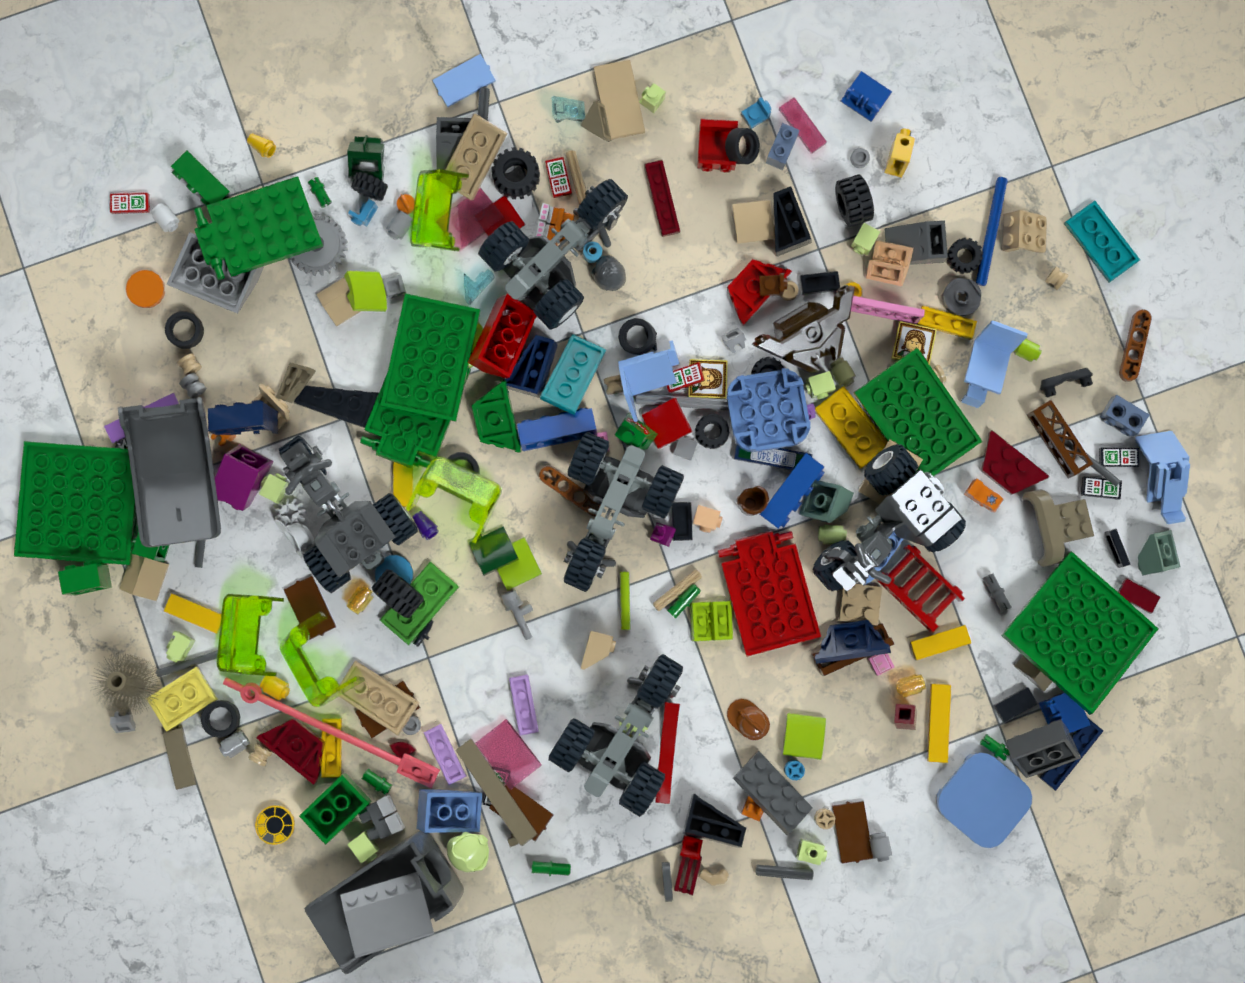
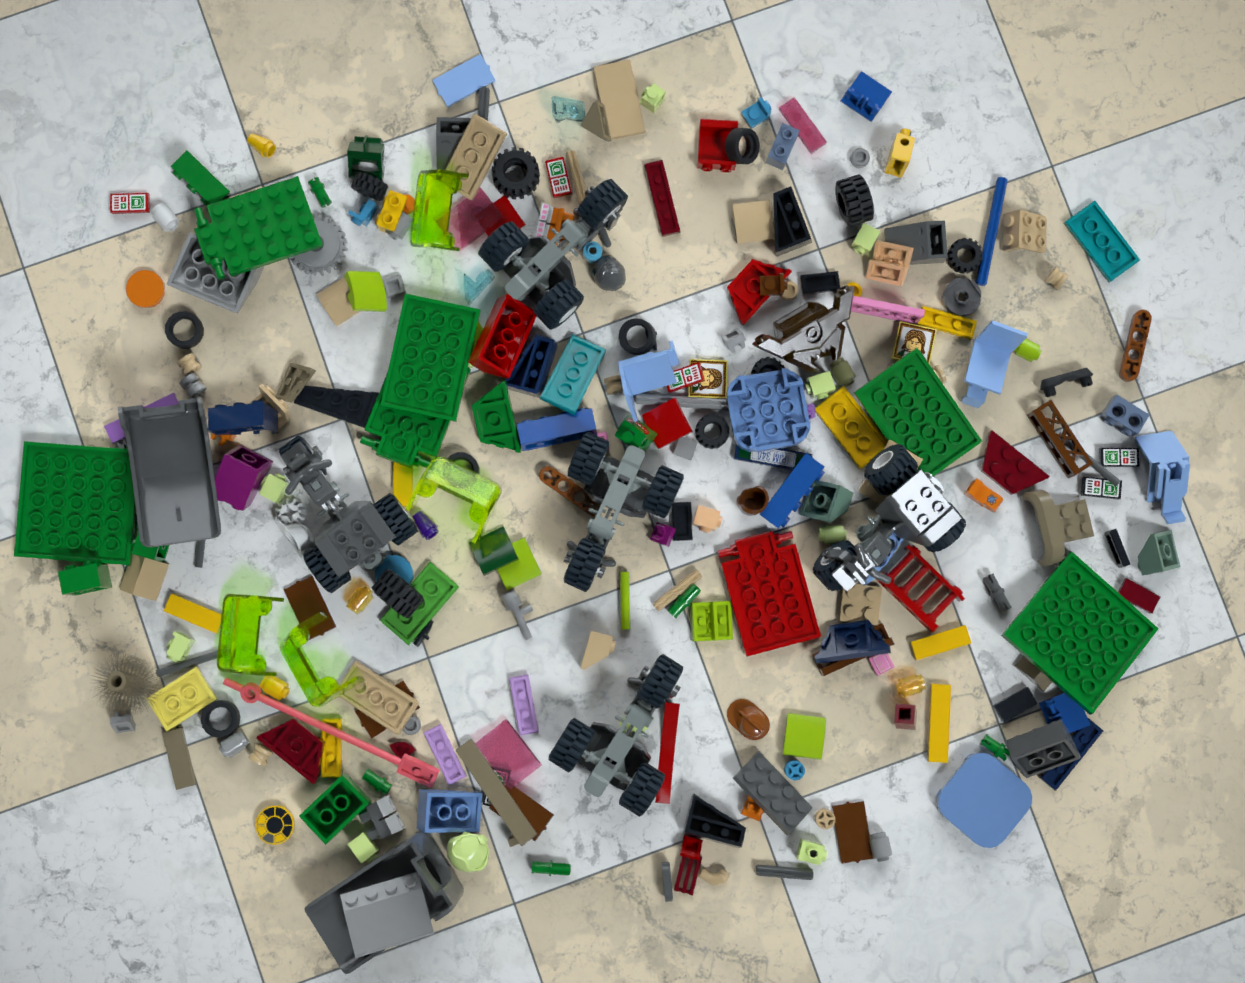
none -> yellow bracket [376,190,407,233]

